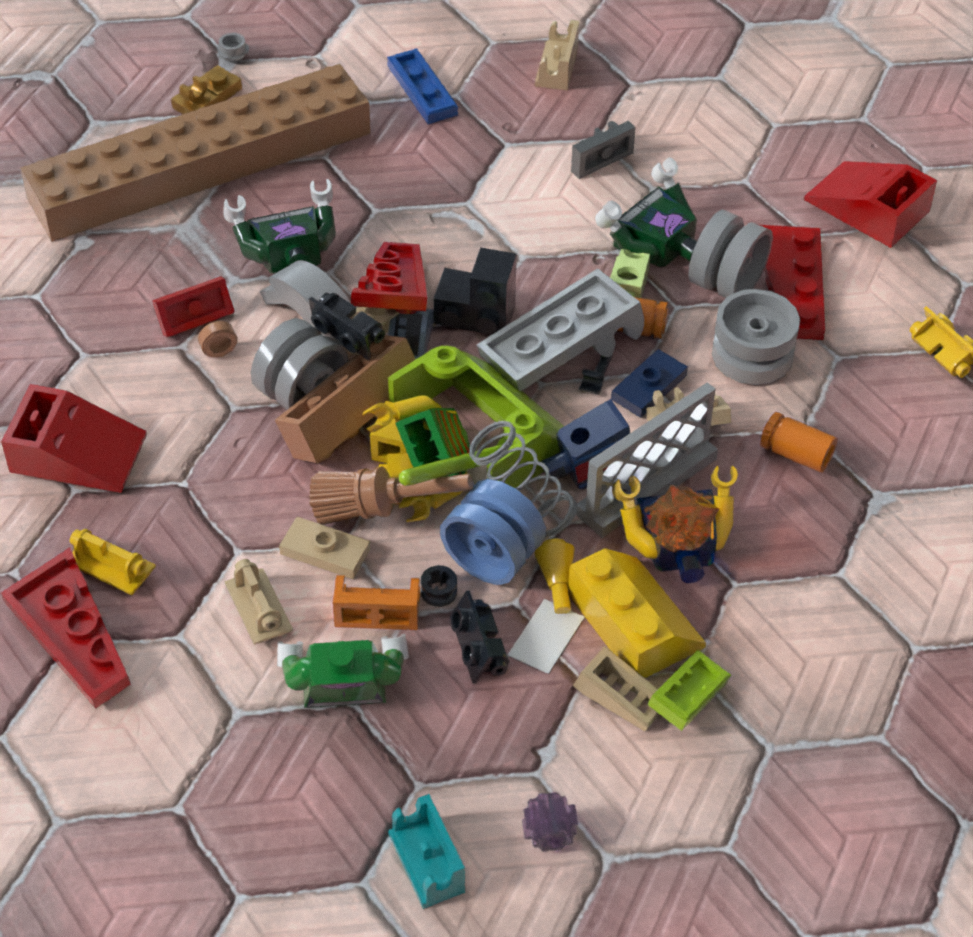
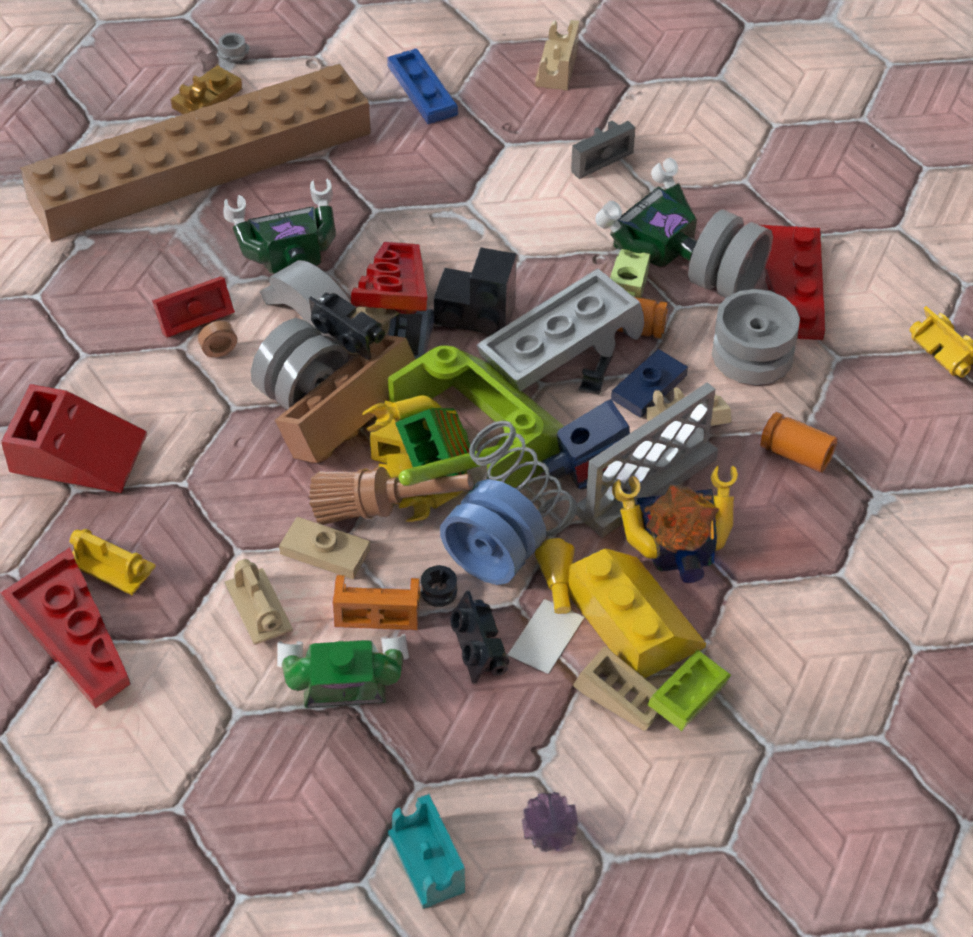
red slope [803,161,937,248] -> none

